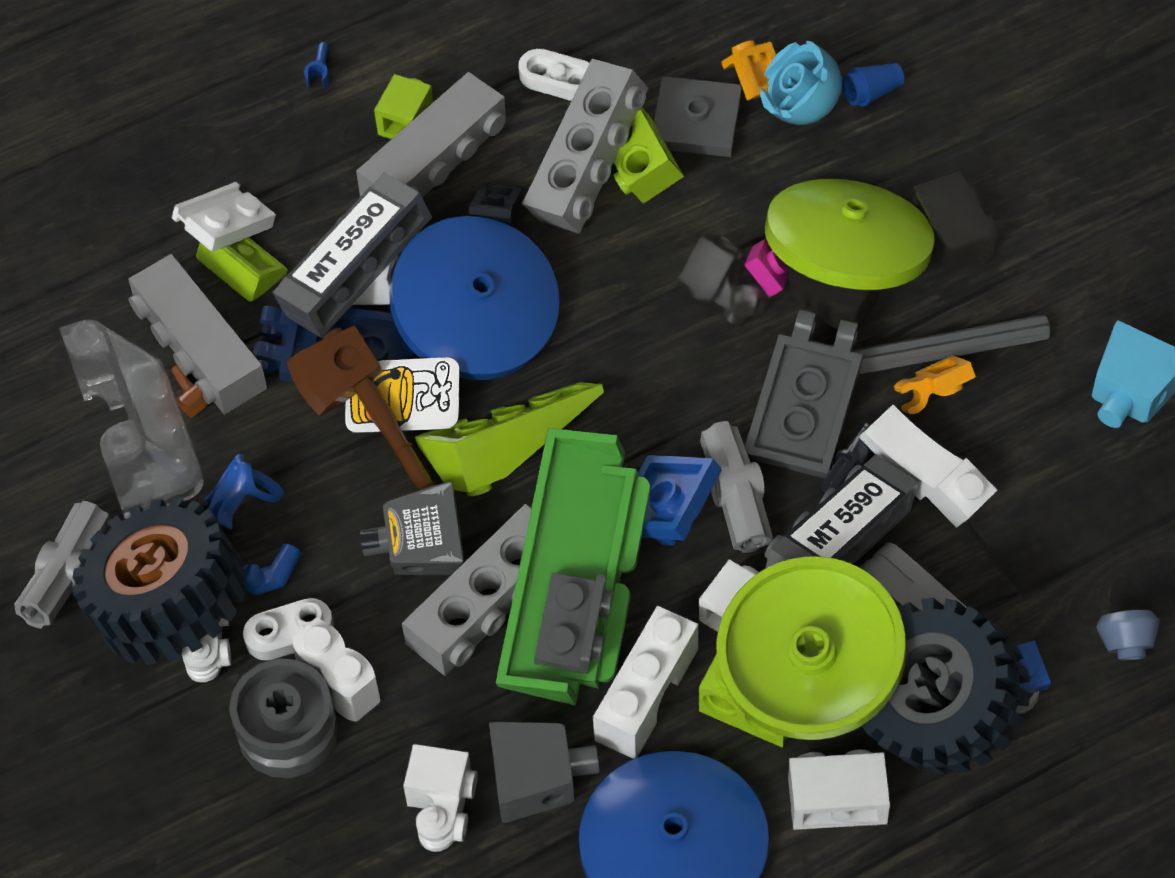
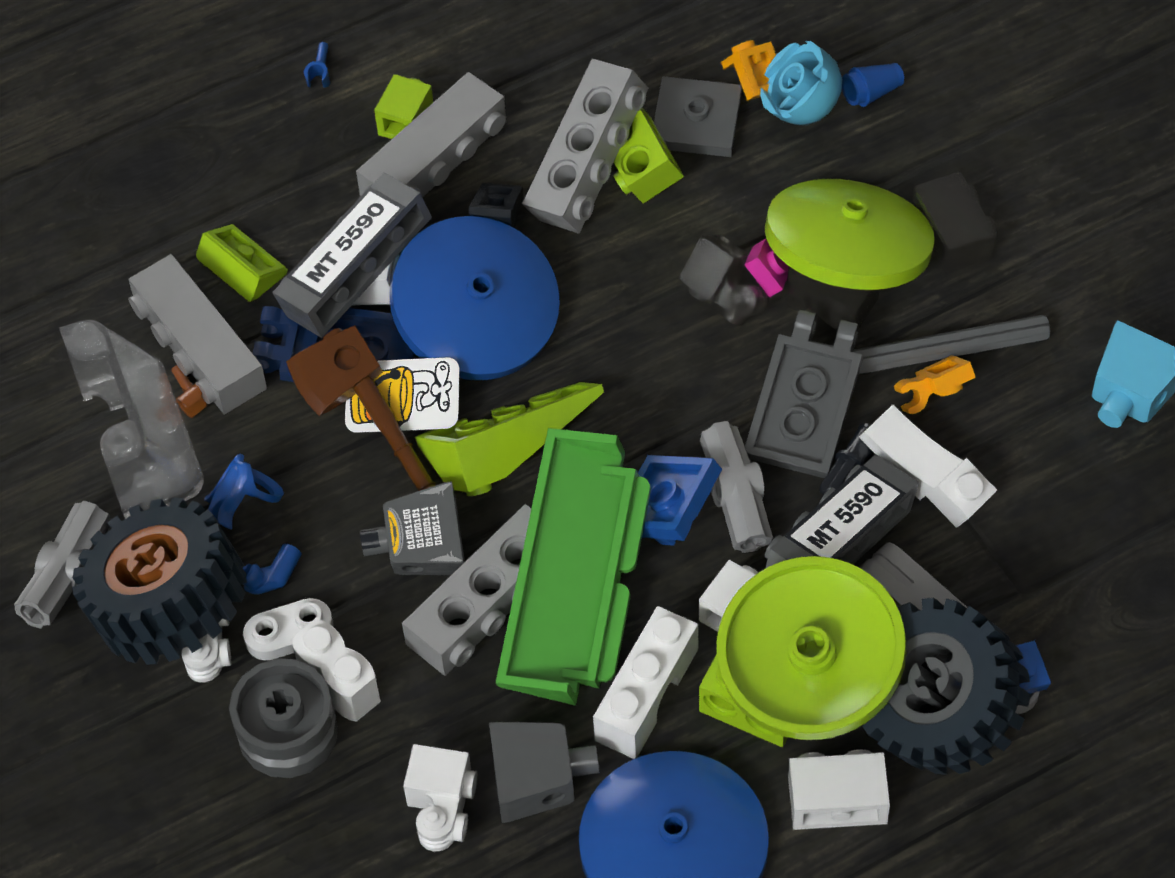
white plate [172,182,276,252] -> none
white plate [519,49,589,101] -> none
dark grey bracket [534,573,613,674] -> none
sand blue cone [1096,610,1160,661] -> none

